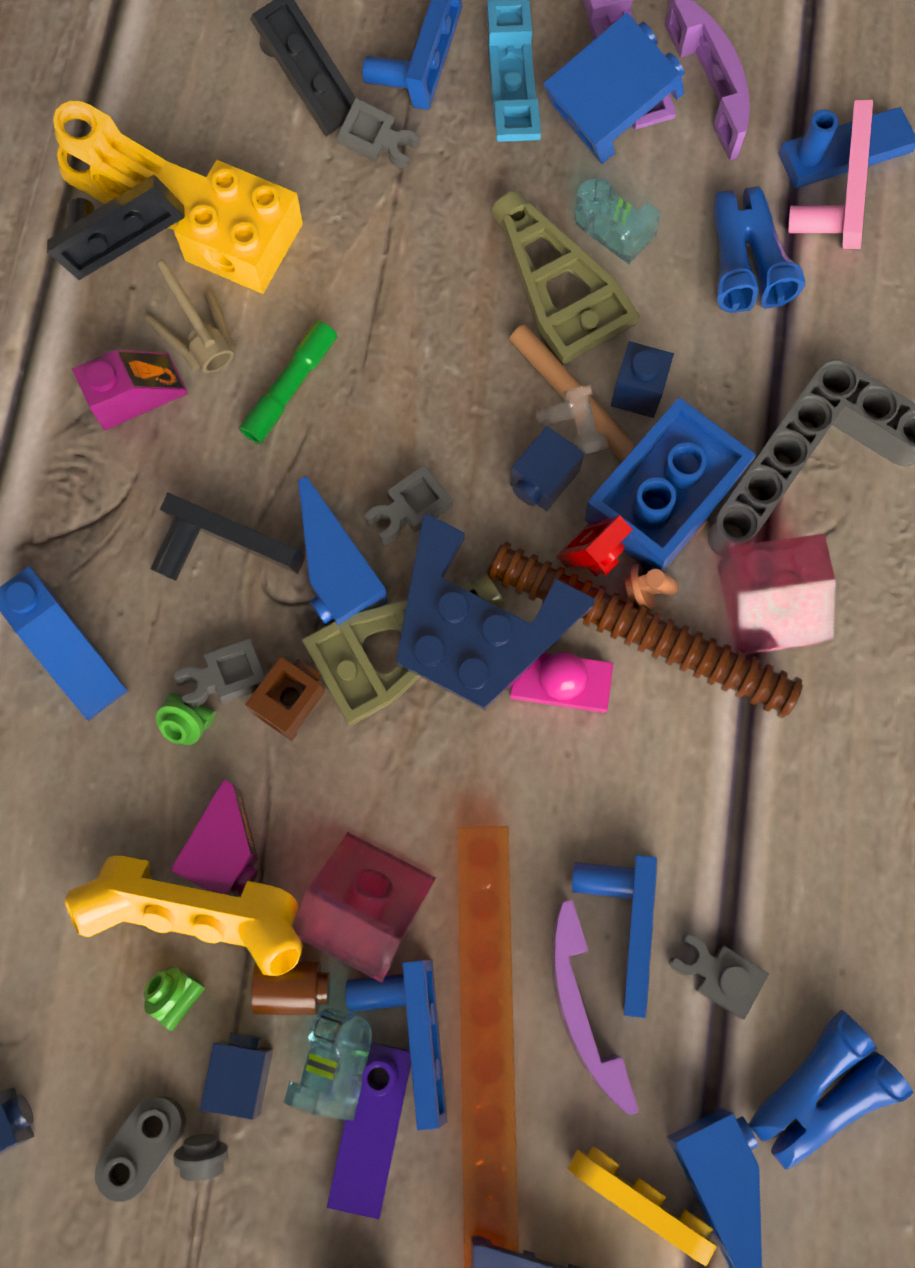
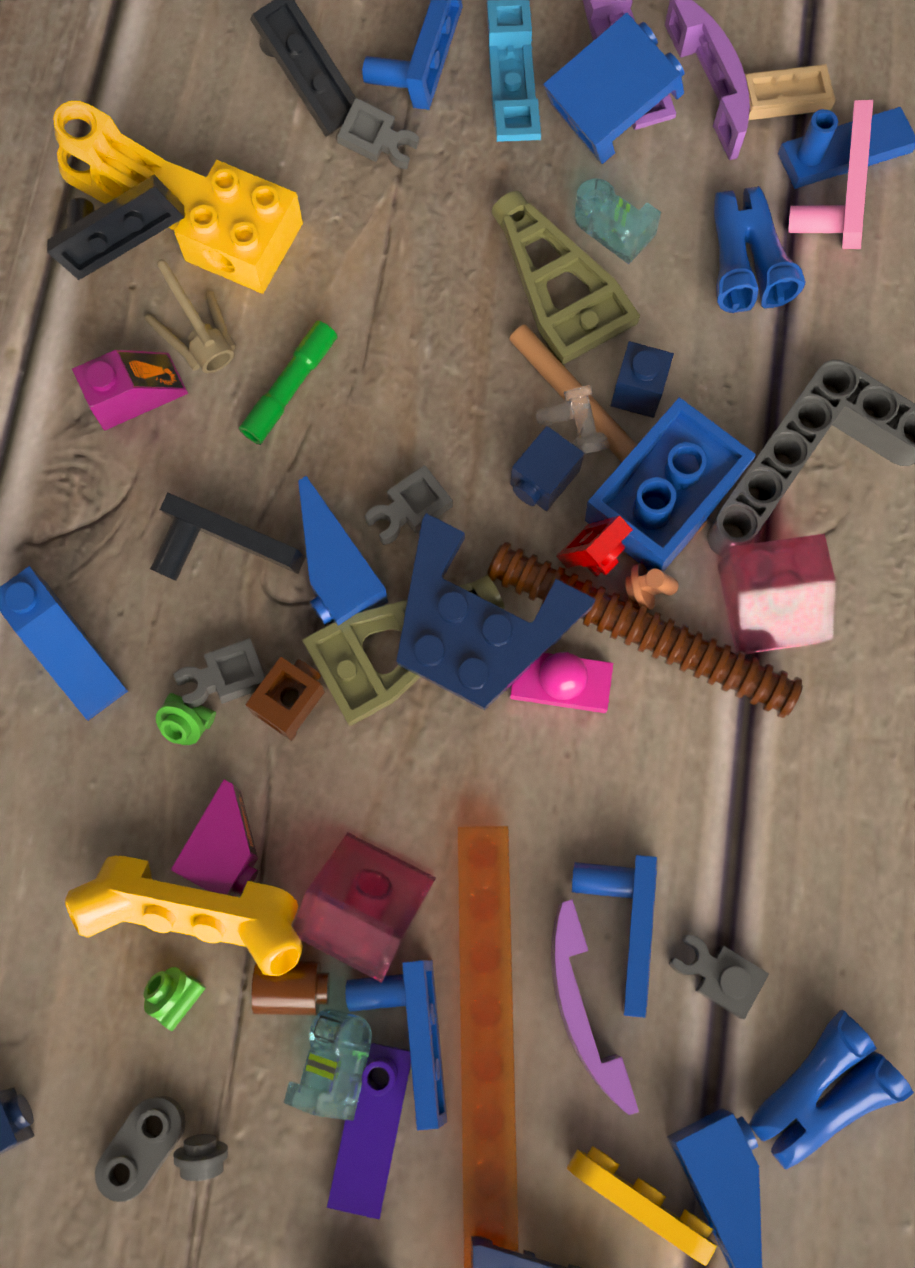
dark blue brick [200,1032,273,1120] -> none
none -> tan plate [745,64,835,120]

